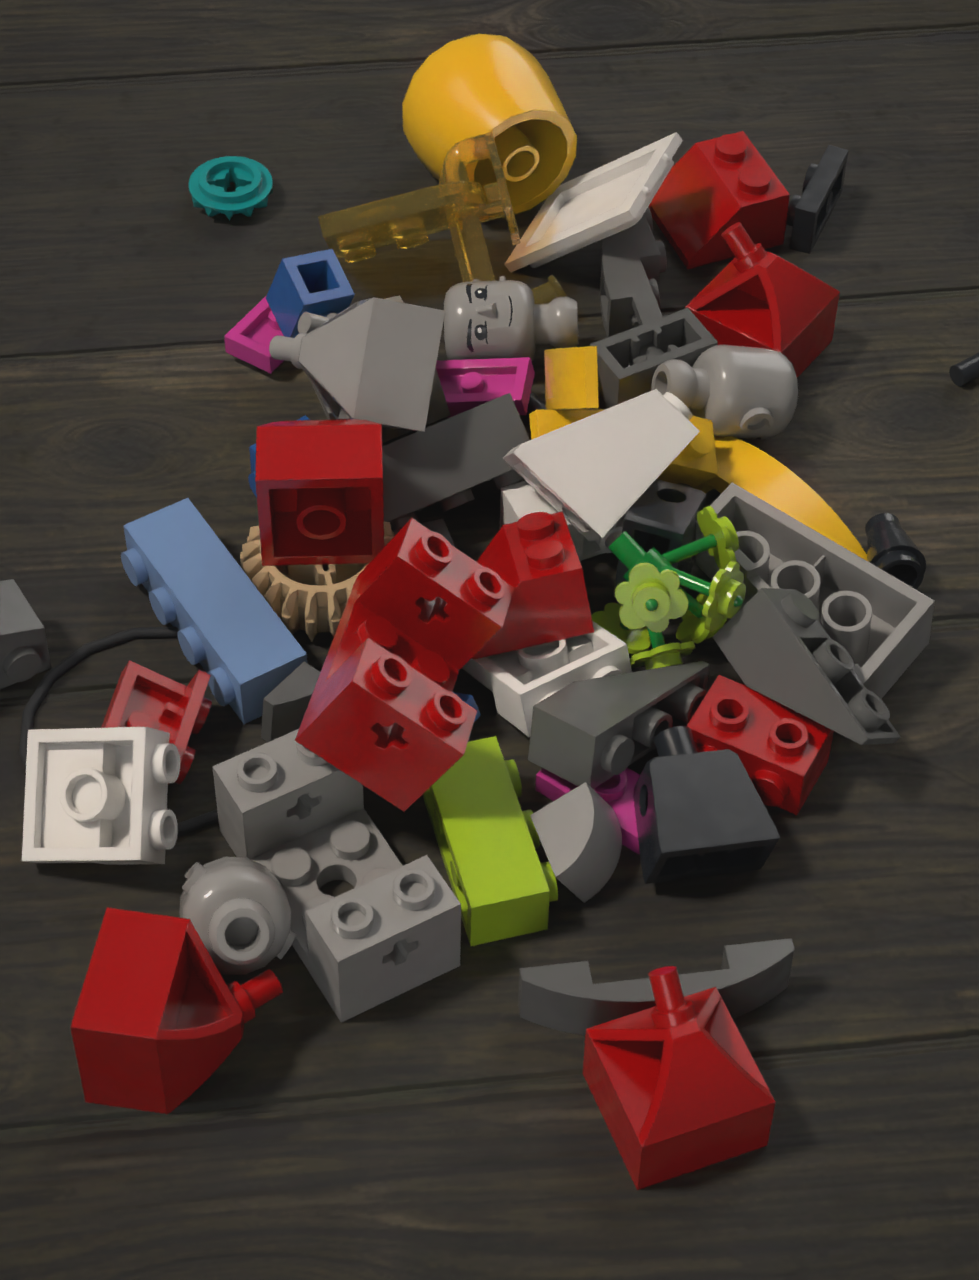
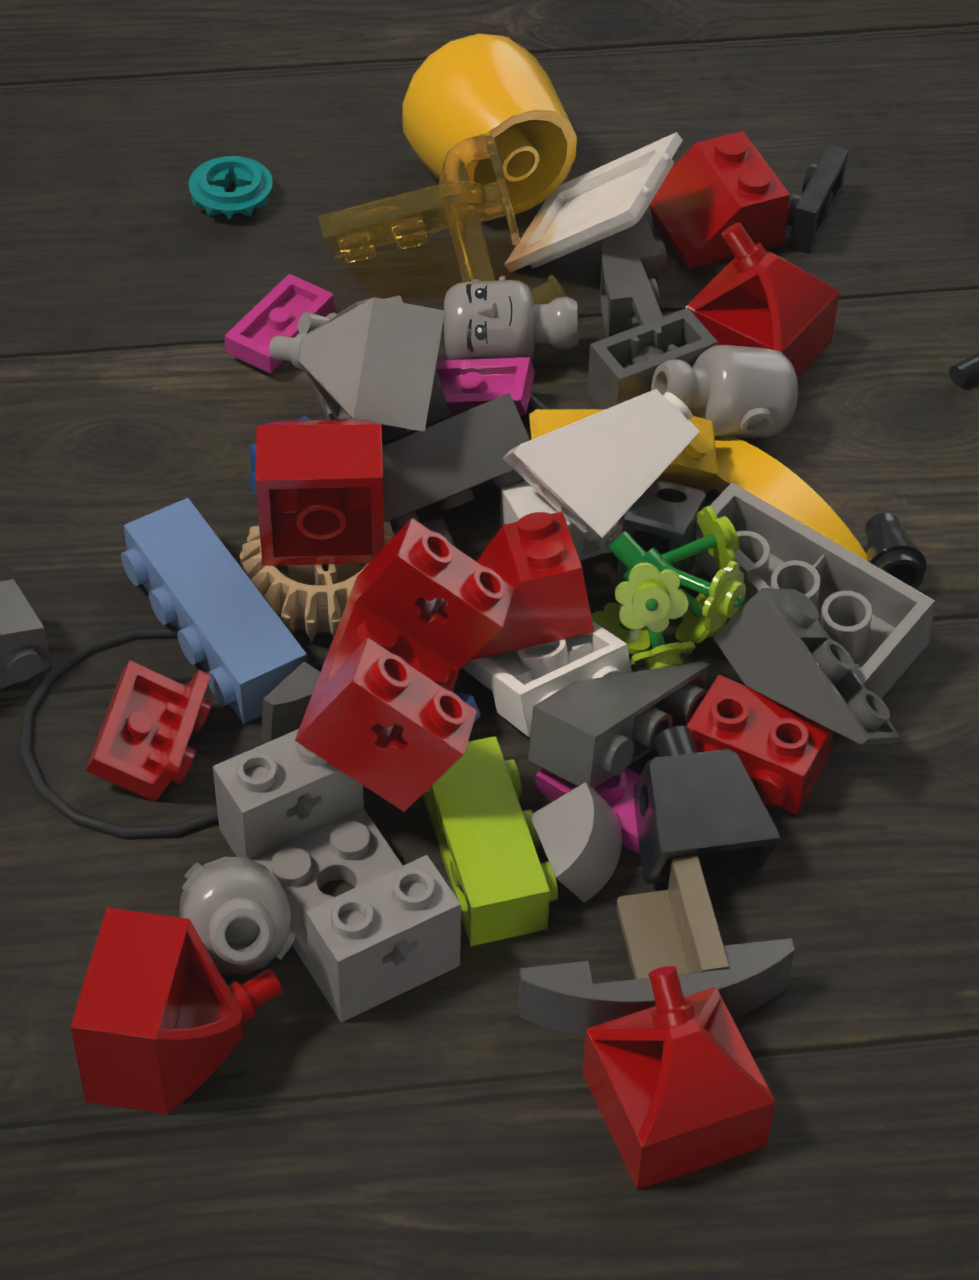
white plate [22,727,180,865] -> none
blue brick [266,249,355,338] -> none
yellow slope [544,346,599,409] -> none
none -> dark tan panel [616,855,729,979]

